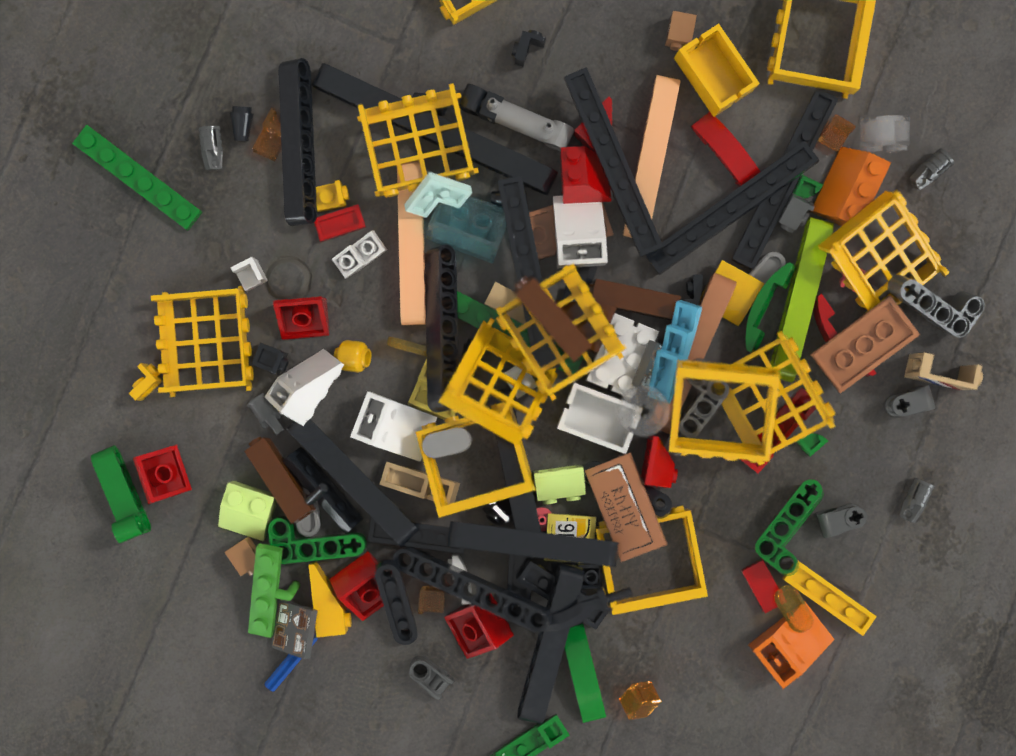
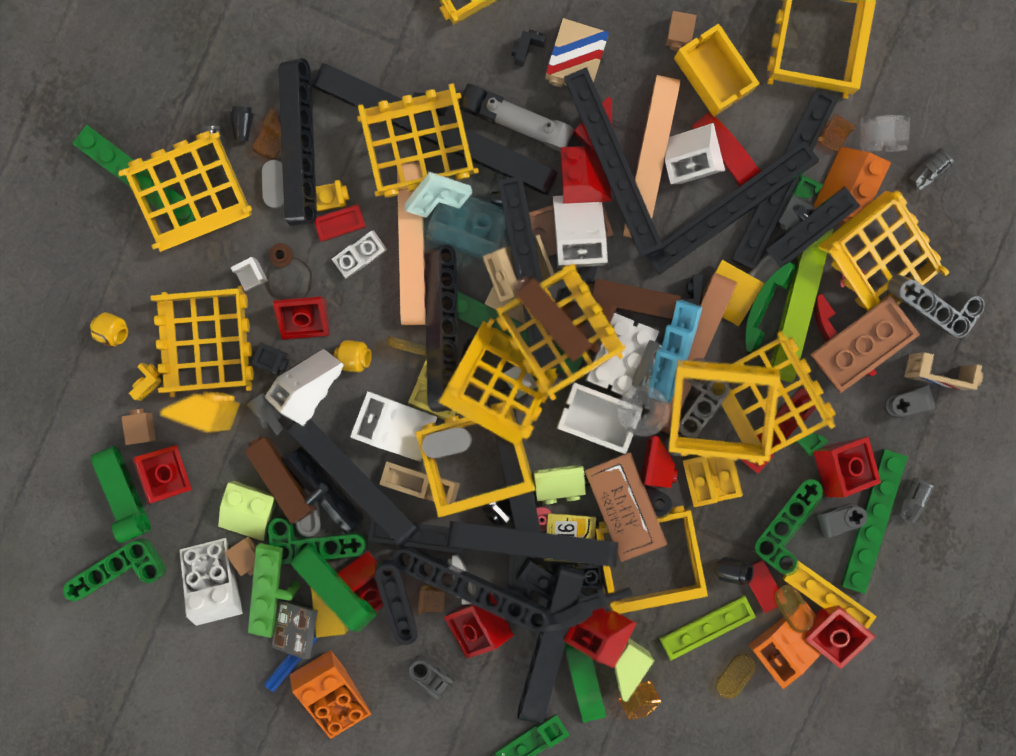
none -> green beam [63,538,166,602]
none -> yellow head [90,312,128,347]
none -> yellow window [118,131,252,252]
none -> medium nougat brick [121,409,156,445]
none -> yellow slope [161,392,240,432]
none -> white slope [179,538,243,626]
none -> light grey tile [262,160,284,209]
none -> reddish brown plate [269,243,293,267]
none -> green beam [290,544,377,632]
none -> orange slope [290,650,371,739]
none -> tan panel [483,235,555,302]
none -> panel [545,18,609,87]
none -> red slope [564,607,637,668]
none -> yellowish green slope [614,638,654,702]
none -> lime tile [659,595,756,661]
none -> white slope [665,123,725,184]
none -> yellow slope [683,456,743,507]
none -> black brick [715,557,754,585]
none -> clear yellow tile [716,654,756,699]
none -> black plate [765,186,860,267]
none -> red slope [804,605,875,669]
none -> red slope [813,436,881,498]
none -> green plate [840,449,908,594]

